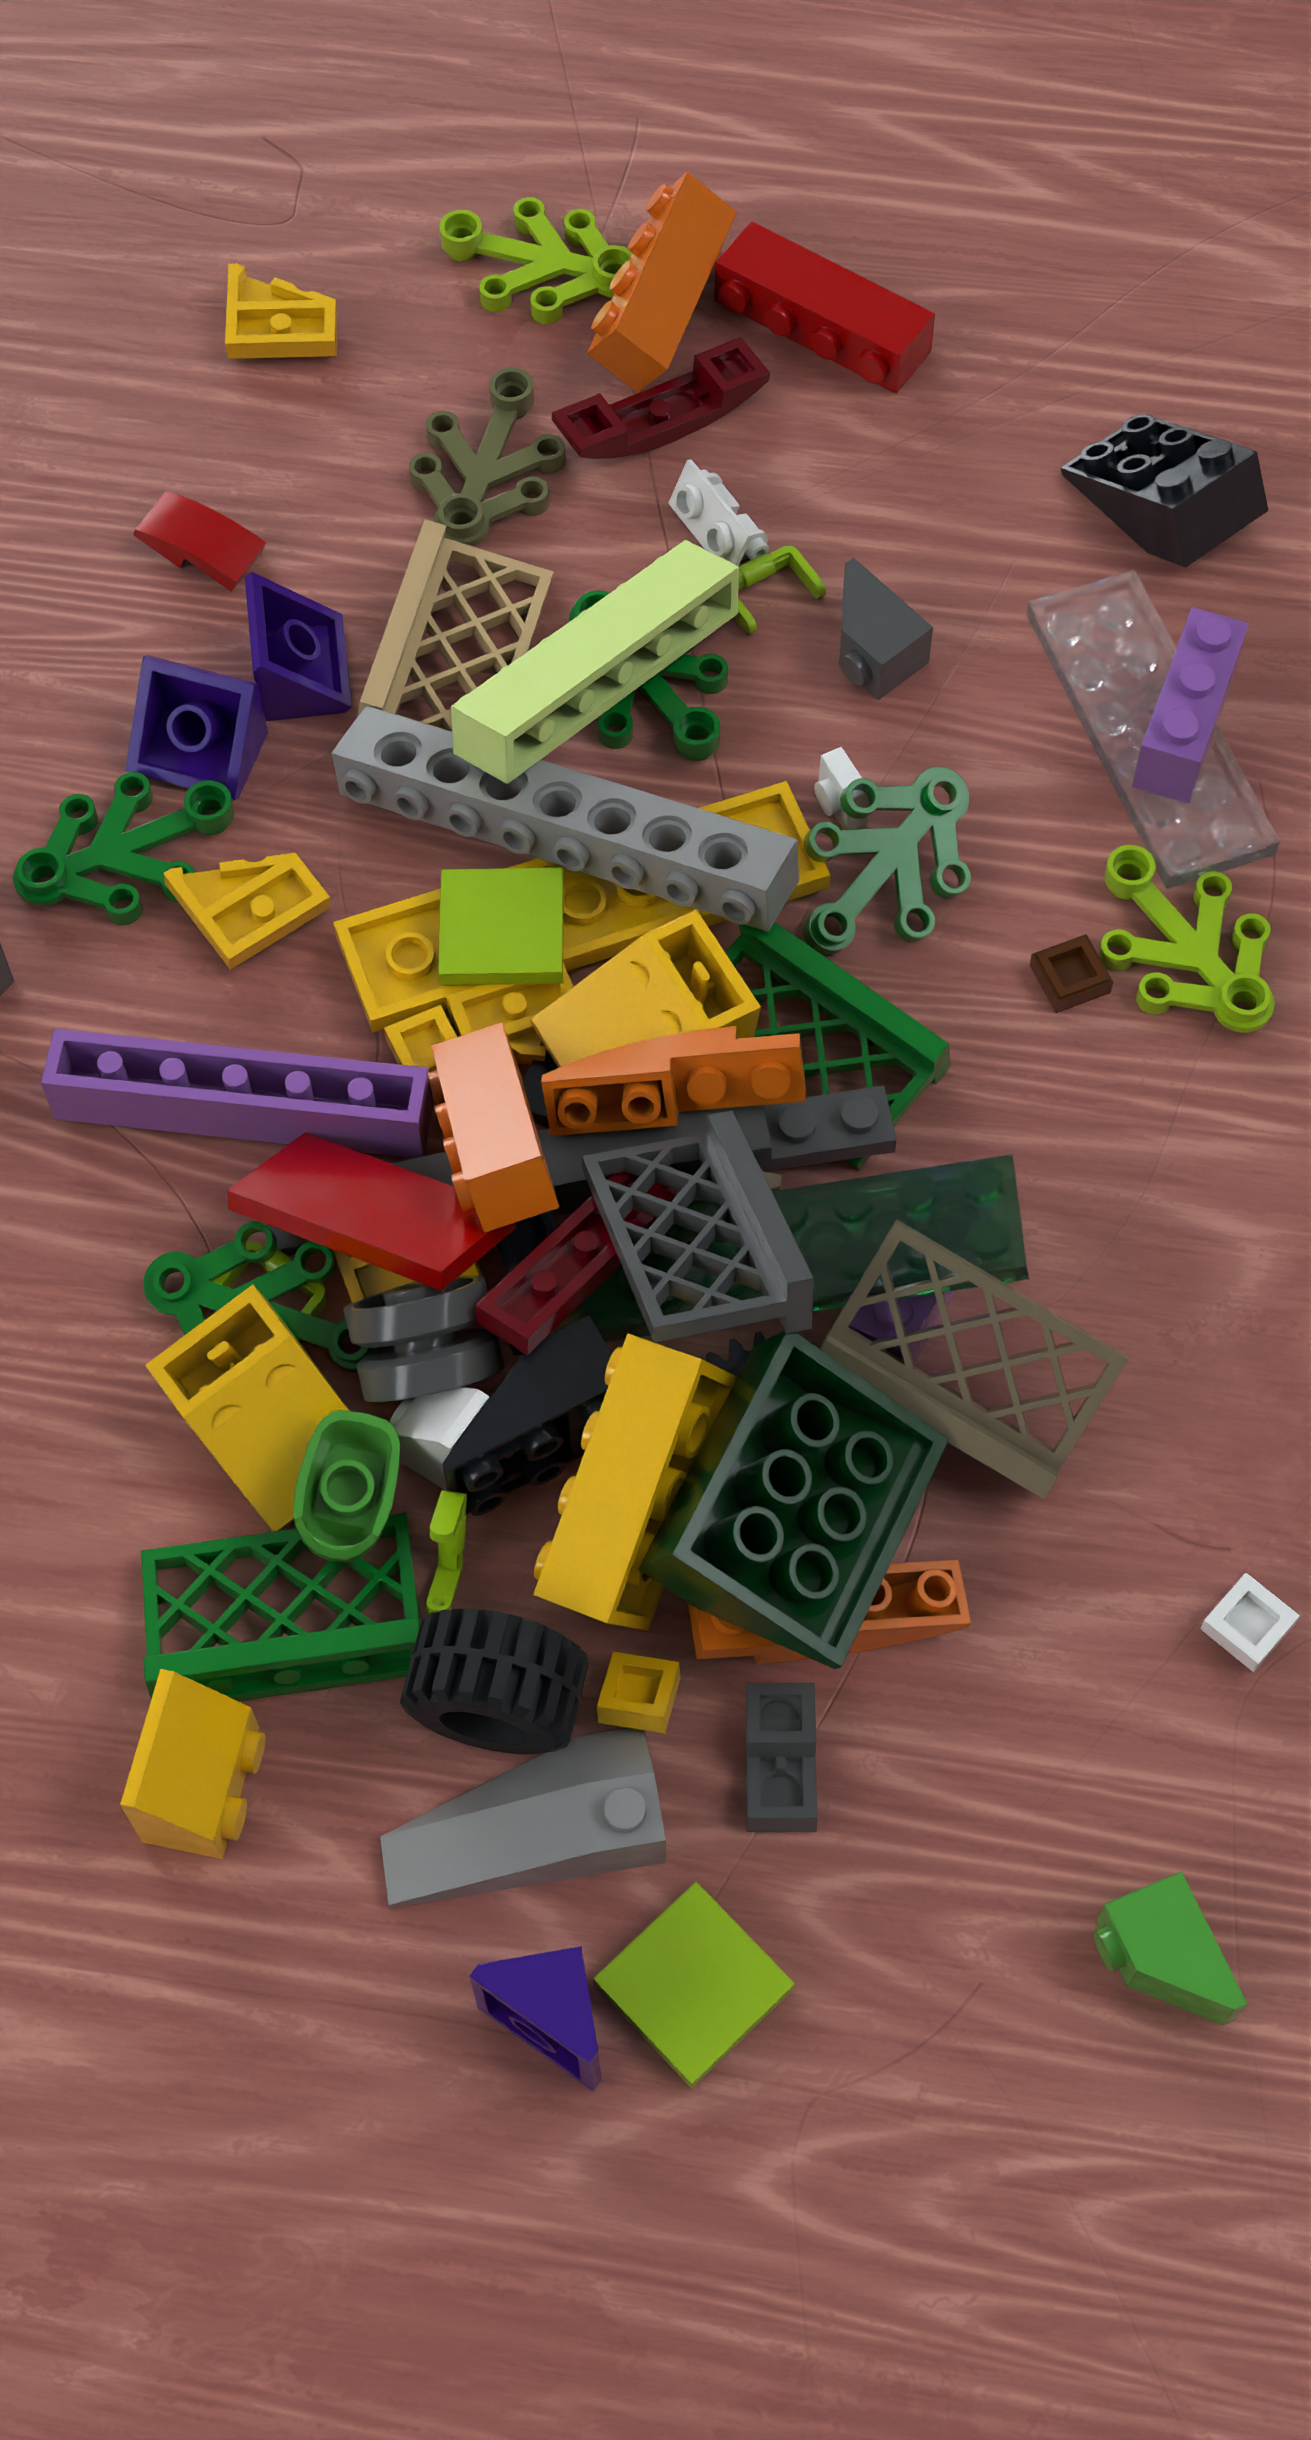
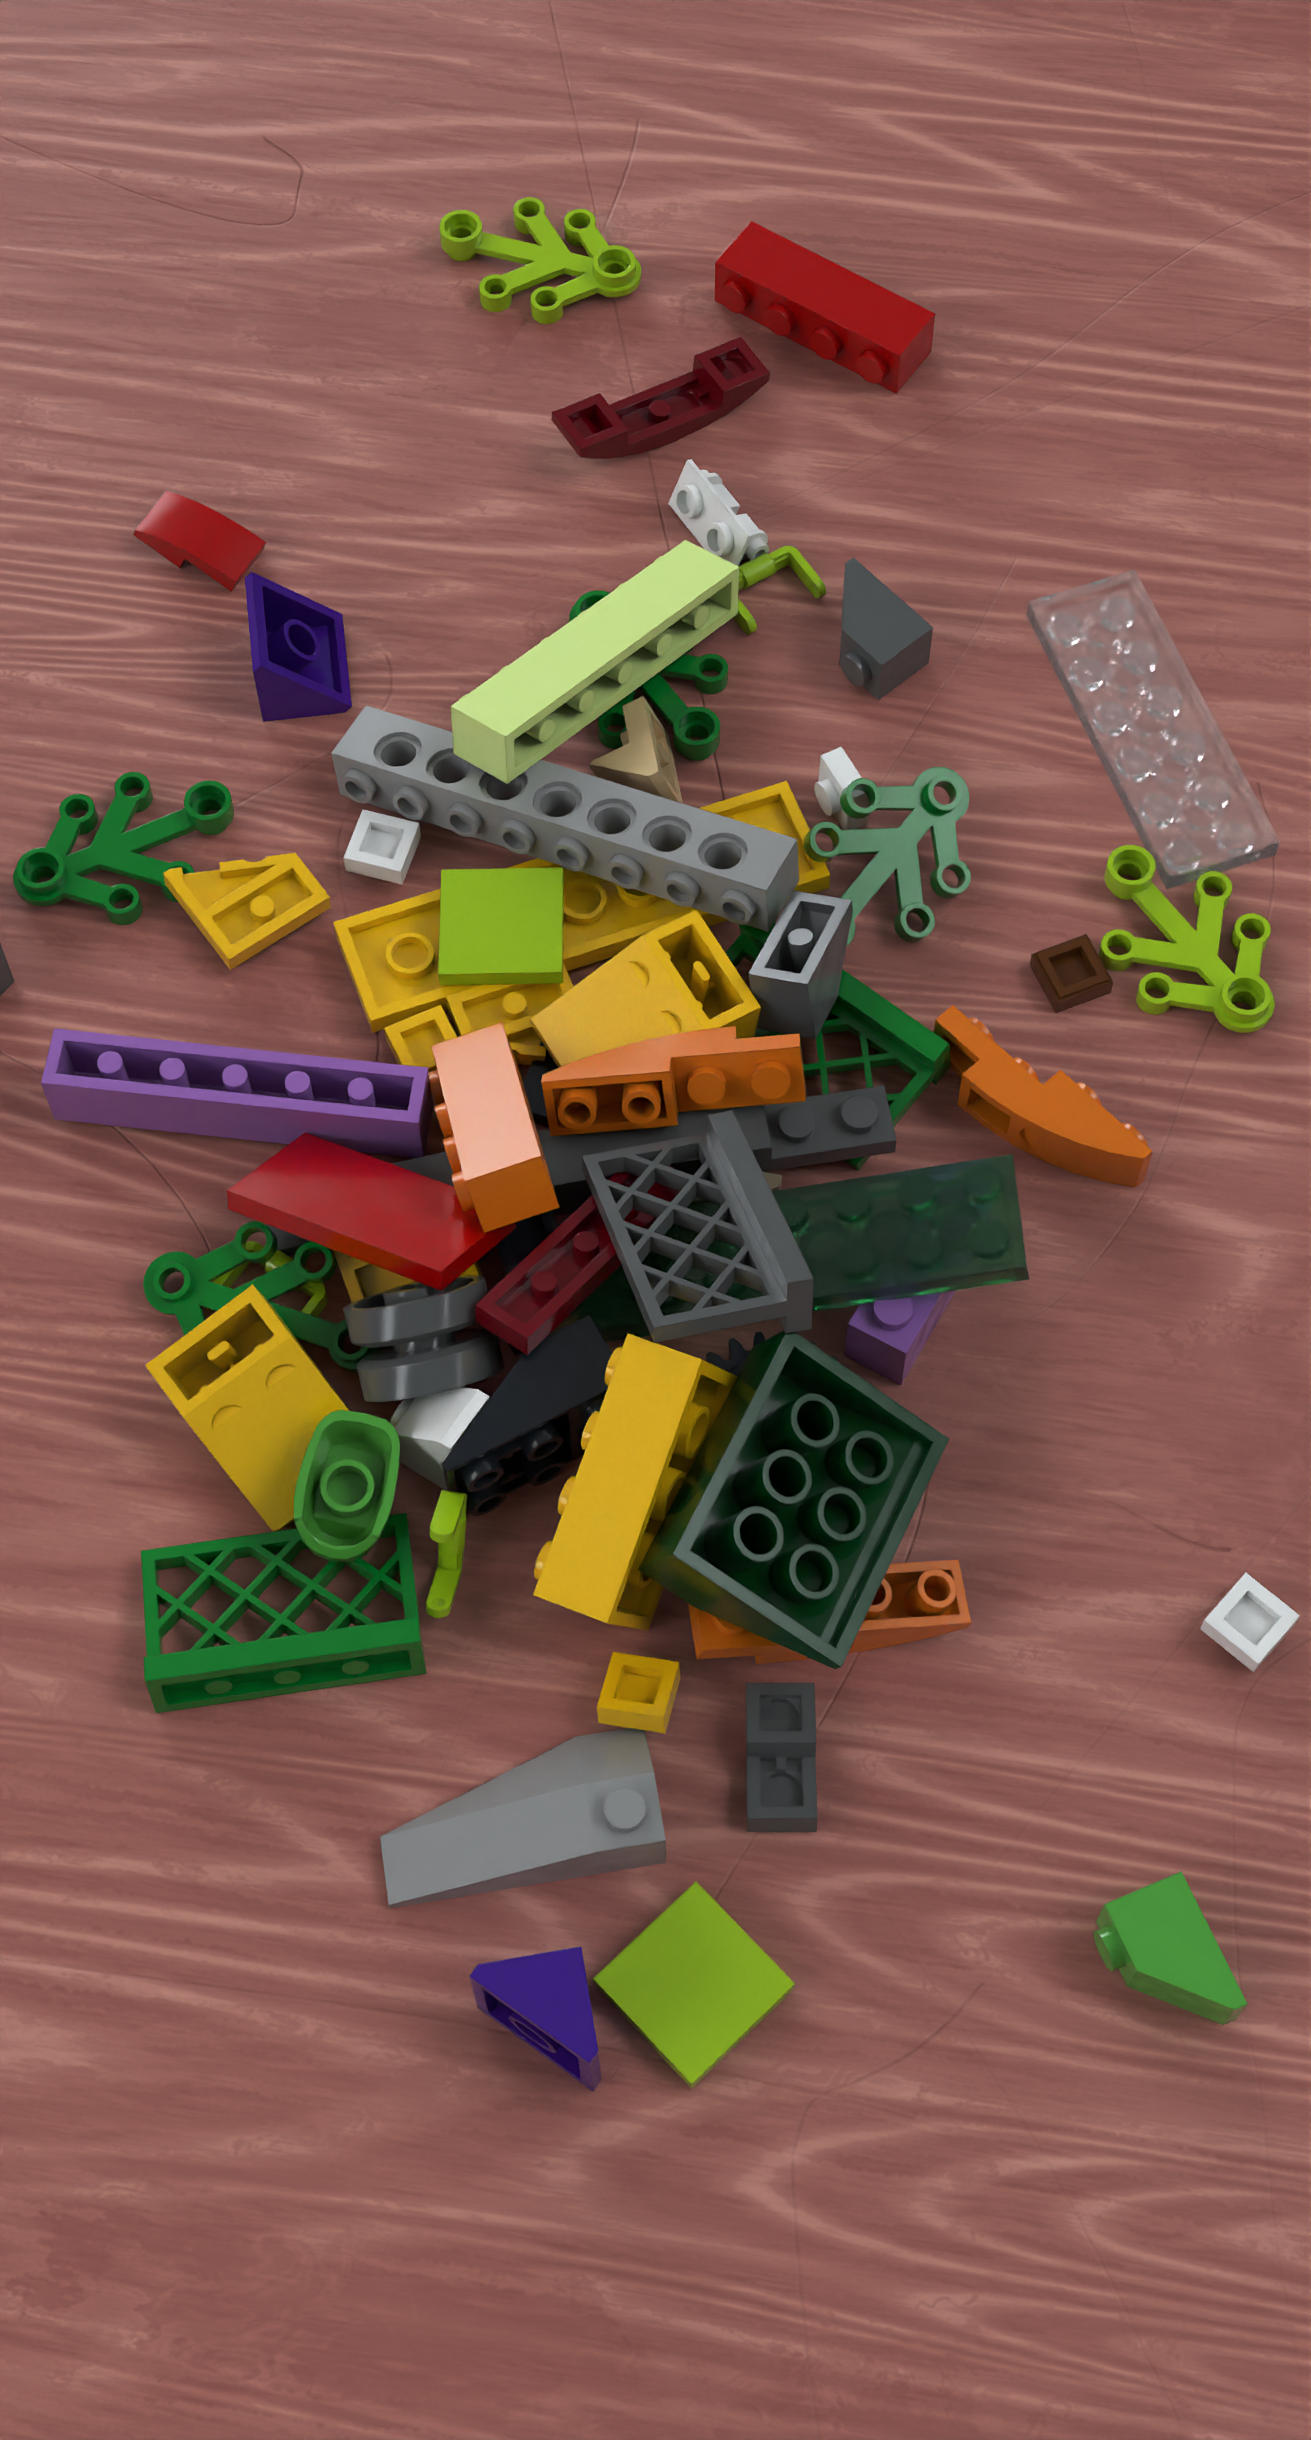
yellow slope [120,1669,266,1860] -> none
dark purple slope [125,655,268,800] -> none
yellow wing [225,263,338,359] -> none
tan fence [358,519,554,732] -> none
black tyre [400,1608,589,1754] -> none
olive plant [409,367,566,546] -> none
orange brick [587,172,737,393] -> none
dark tan fence [818,1219,1128,1499] -> none
black slope [1061,413,1269,568] -> none
medium lavender brick [1132,607,1249,804] -> none
none -> white plate [343,809,421,885]
none -> tan slope [590,696,683,803]
none -> dark grey slope [748,891,853,1039]
none -> orange slope [933,1005,1153,1188]

